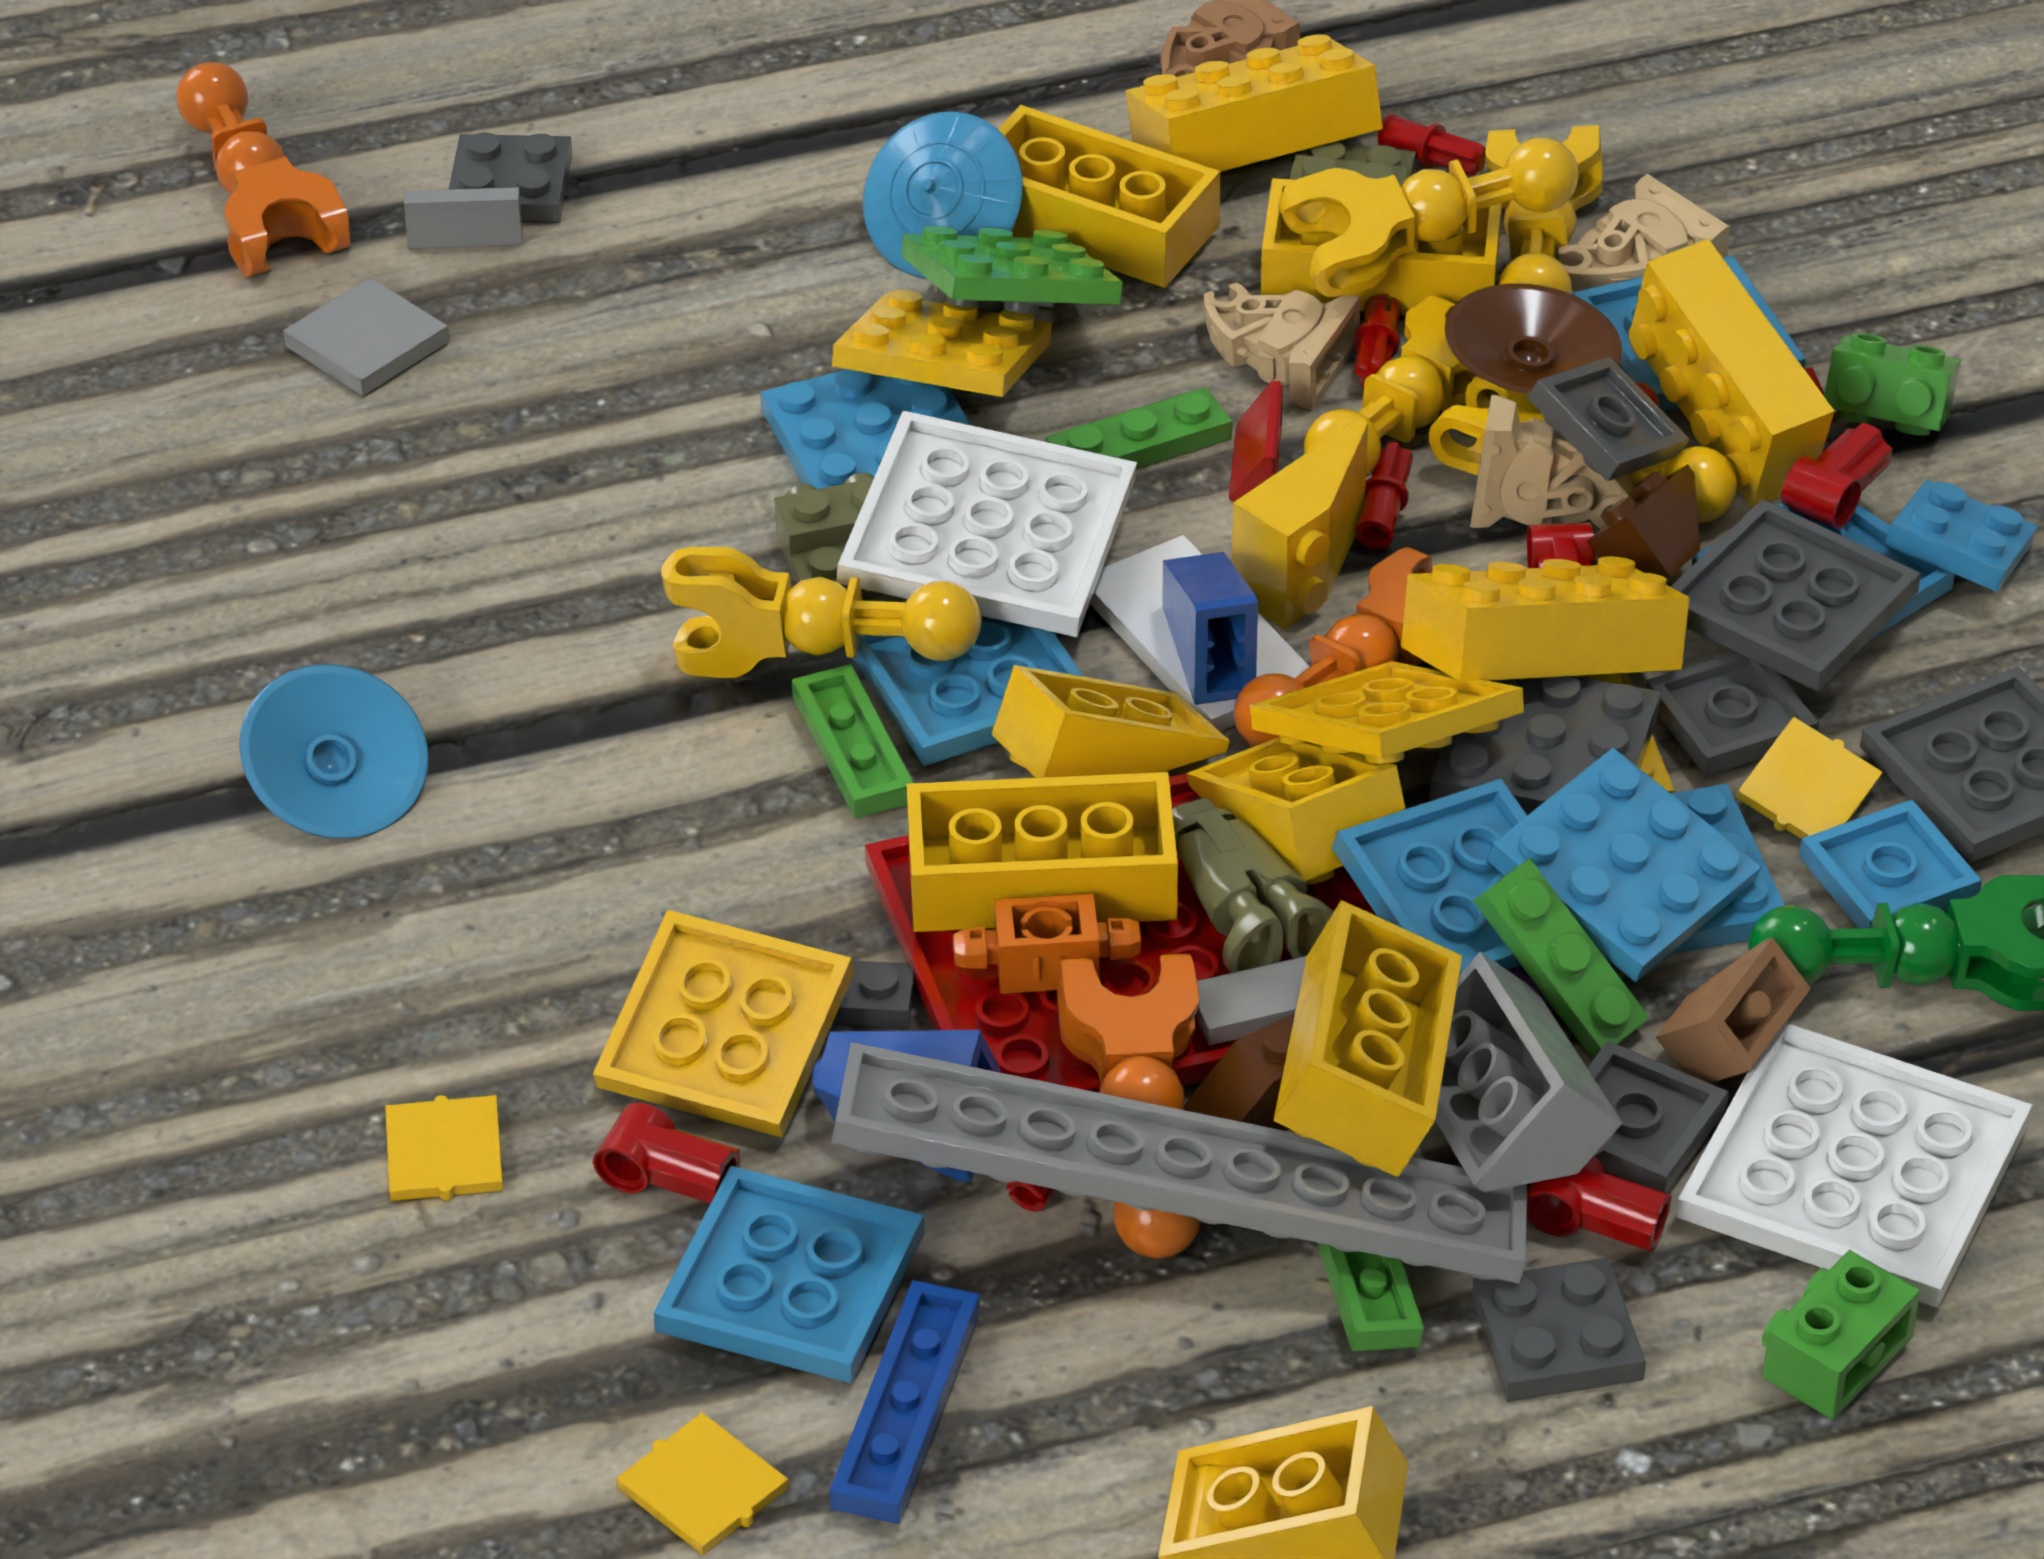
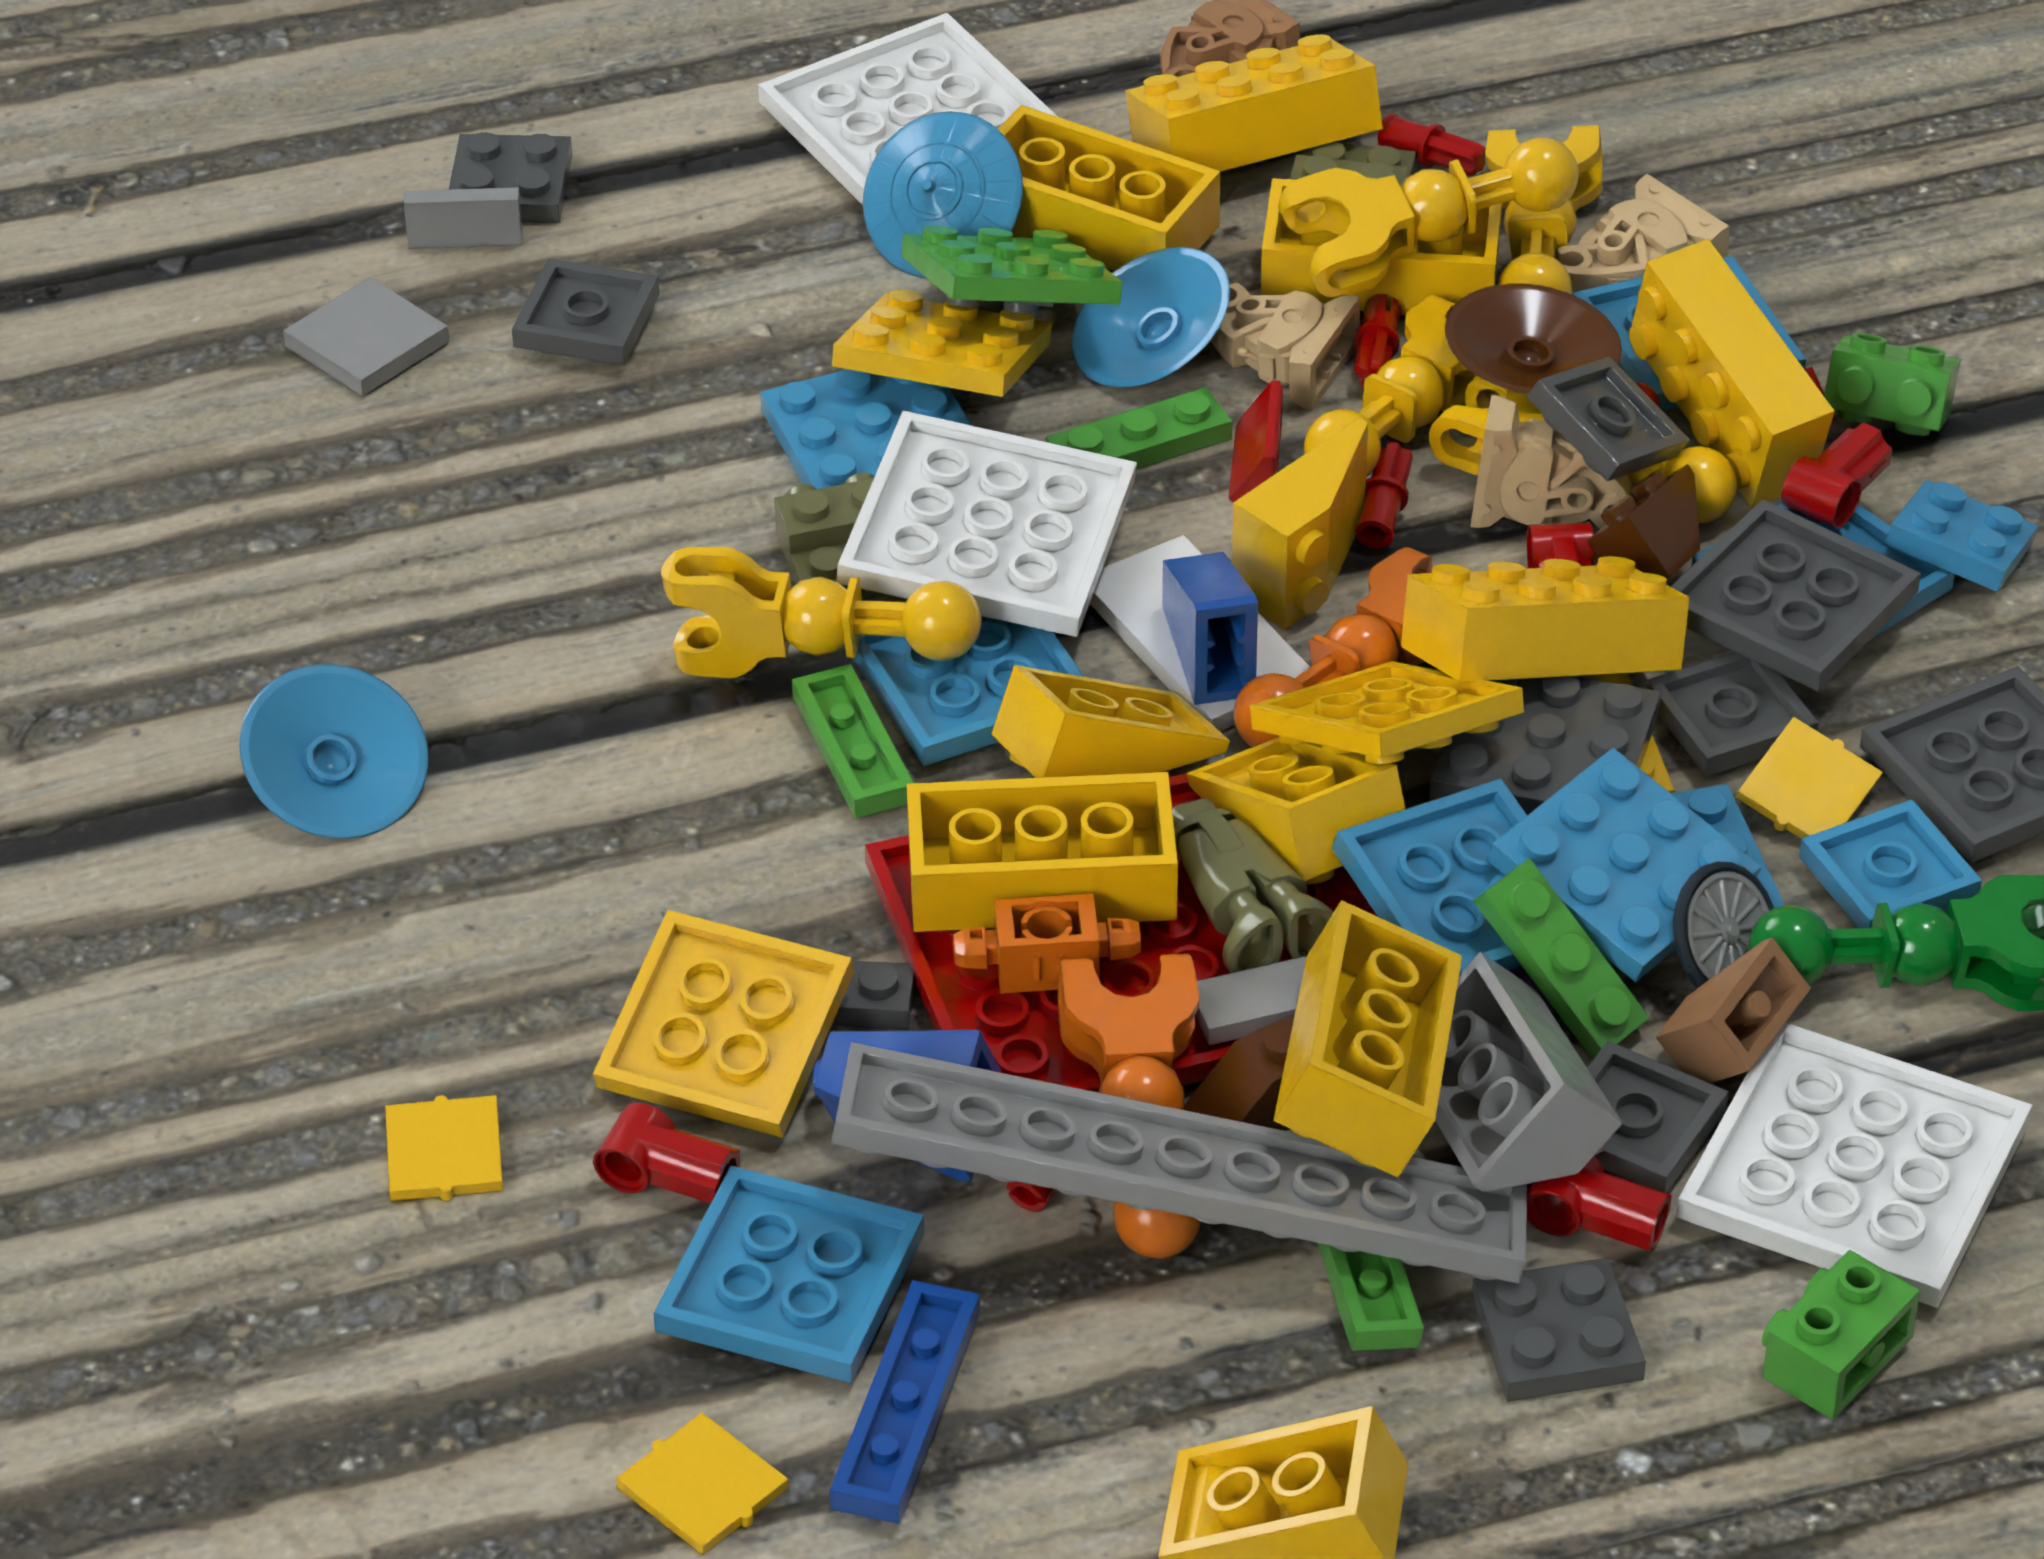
orange piece [176,62,351,277] -> none
none -> dark grey plate [512,258,660,365]
none -> white plate [758,13,1058,205]
none -> dark azure hat [1072,247,1230,387]
none -> light grey wheel [1673,861,1774,988]

